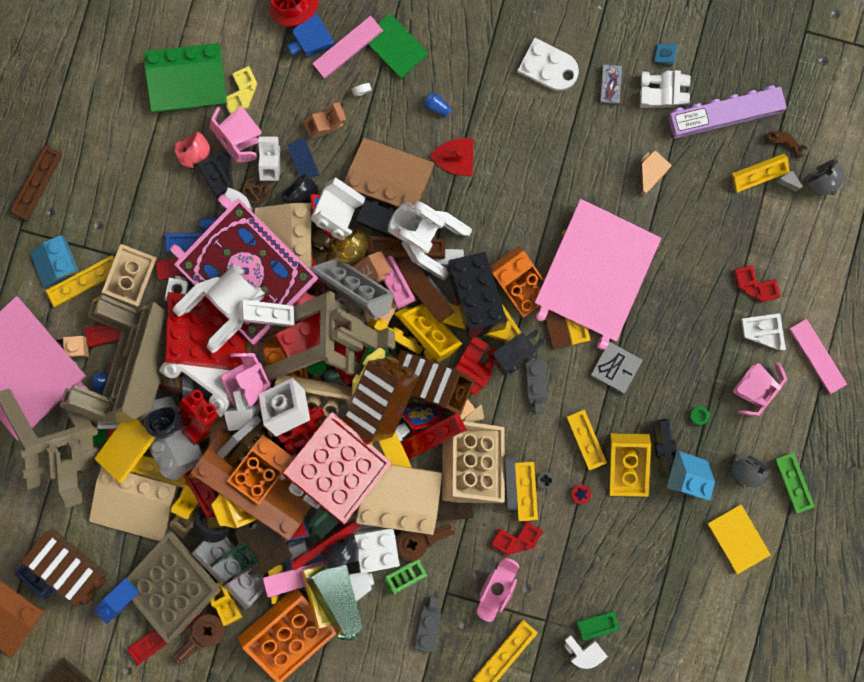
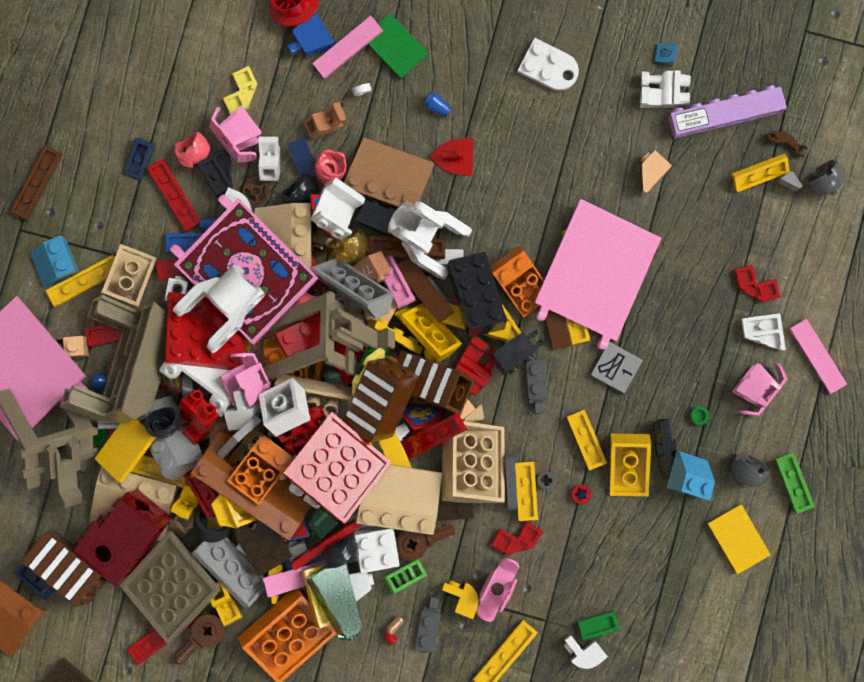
blue slope [94,578,139,624] -> none
green slope [144,43,227,113] -> none
clear green piece [210,542,259,587] -> none
white plate [239,300,294,327] -> none
green tile [307,361,327,377] -> none
tile [600,65,622,104] -> none
none -> dark red piece [73,488,172,587]
none -> dark blue slope [124,137,156,180]
none -> red tile [147,159,201,233]
none -> coral hair [315,150,347,185]
none -> medium nougat arm [384,616,404,645]
none -> yellow brick [442,580,479,619]

